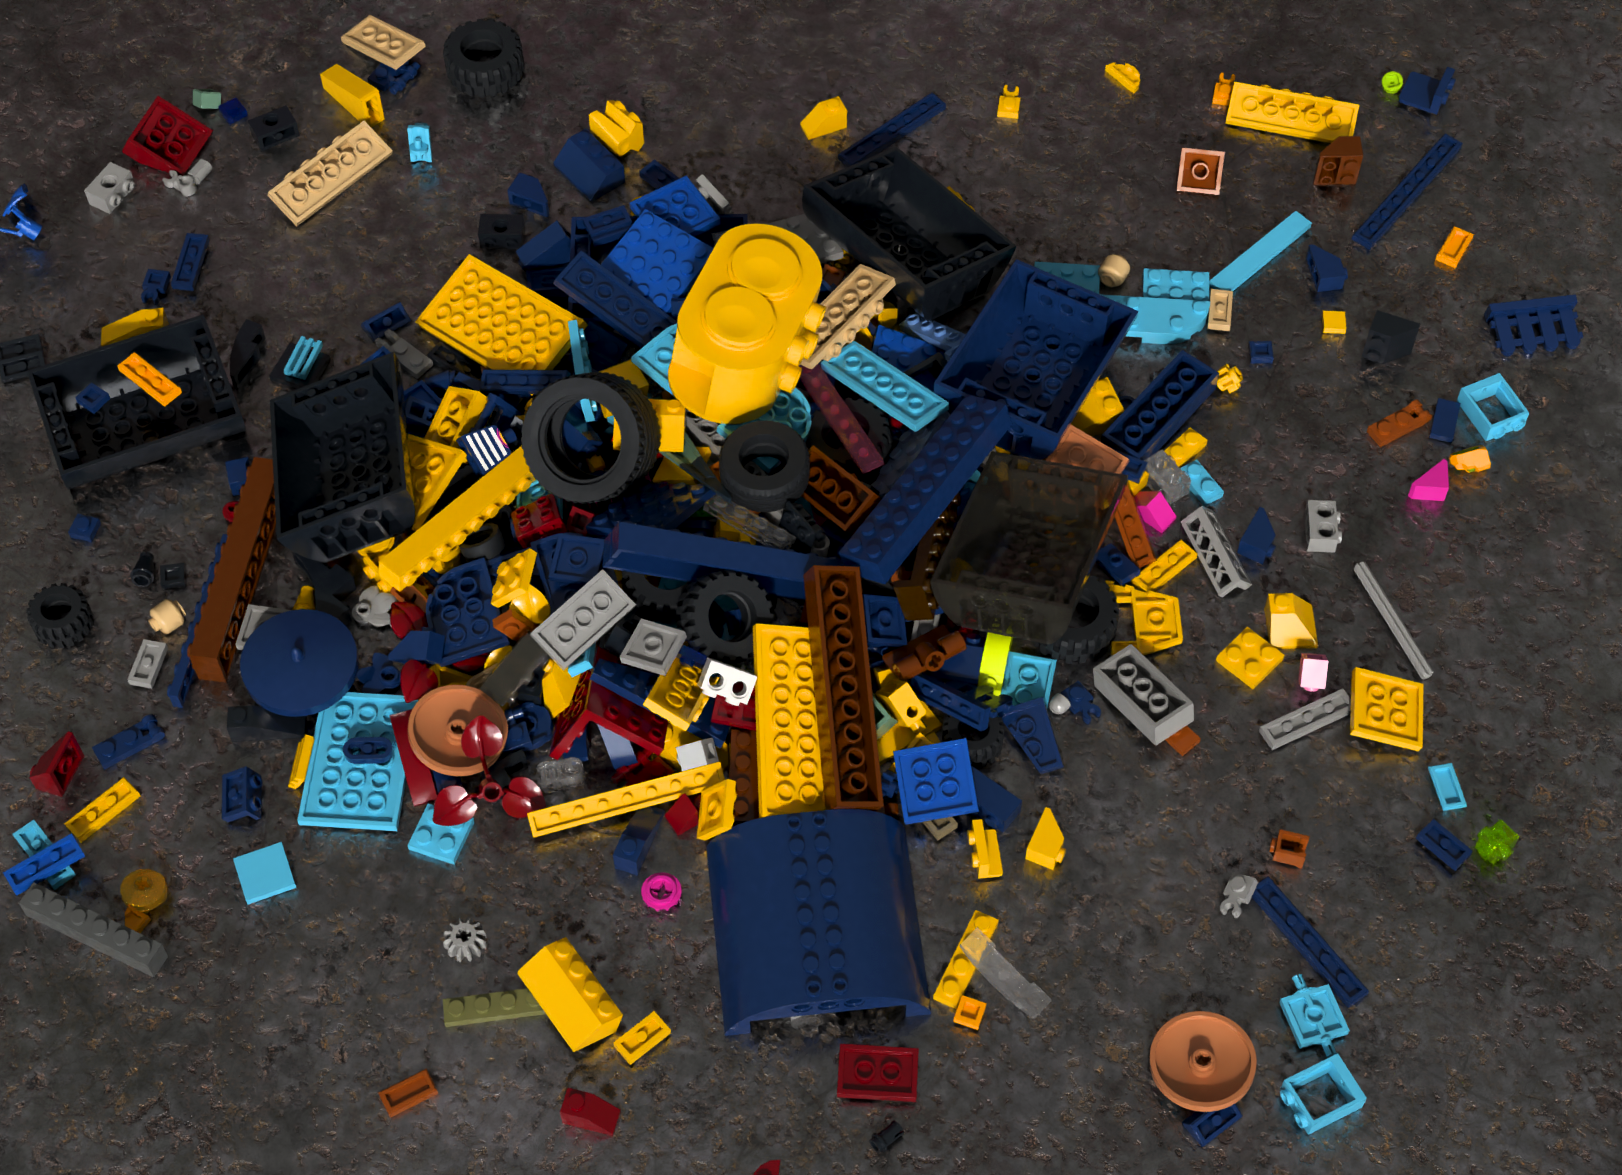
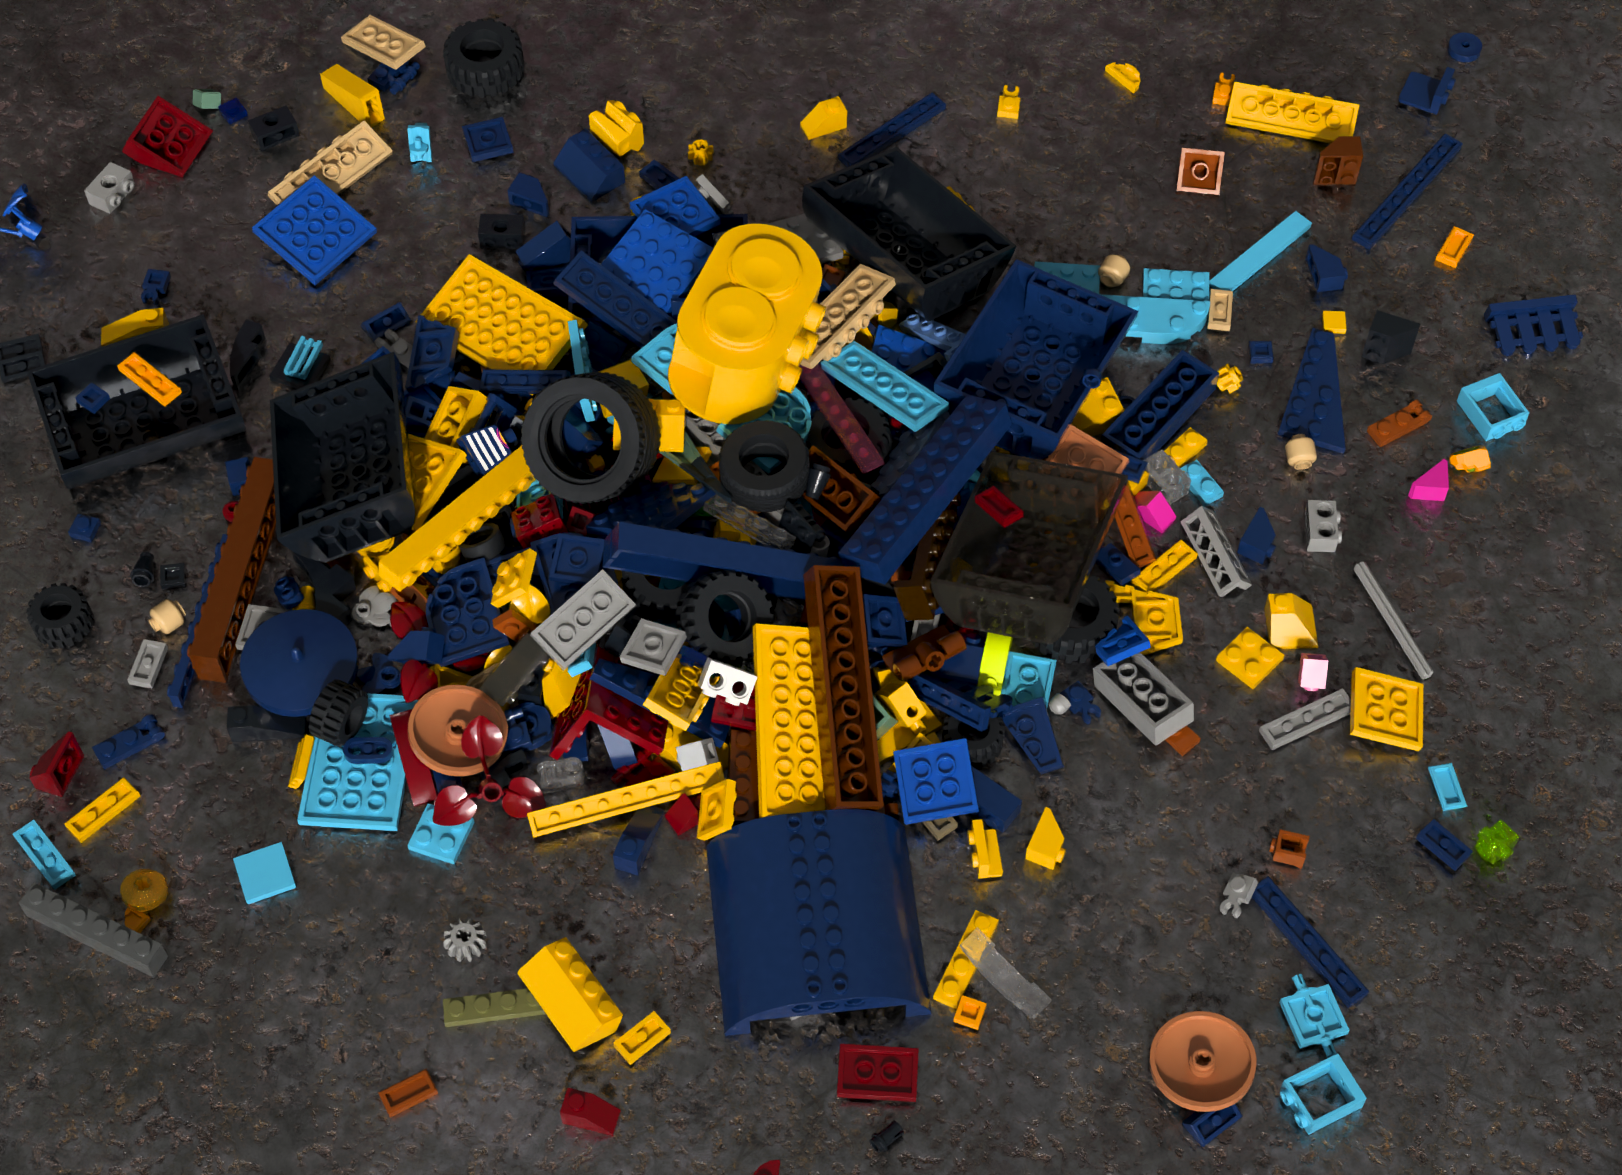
blue plate [3,833,85,896] -> none
light grey bar [162,159,212,196] -> none
dark blue plate [171,233,210,291] -> none
dark blue bracket [222,766,263,822] -> none
dark blue plate [583,205,633,247] -> none
dark pink gear [641,872,682,911] -> none
lime tile [1382,71,1403,94] -> none
dark blue tile [1429,398,1461,443] -> none
none -> blue plate [252,175,377,285]
none -> dark blue plate [274,576,304,610]
none -> black tyre [309,679,368,747]
none -> dark blue wing [405,315,459,393]
none -> dark blue plate [462,117,514,162]
none -> yellow gear [688,139,714,166]
none -> black cone [805,463,831,500]
none -> dark red tile [975,486,1023,528]
none -> dark blue hinge [1082,368,1102,389]
none -> blue wing [1095,616,1151,666]
none -> dark blue wing [1278,328,1346,454]
none -> tan head [1285,434,1317,470]
none -> dark blue piece [1447,32,1482,62]

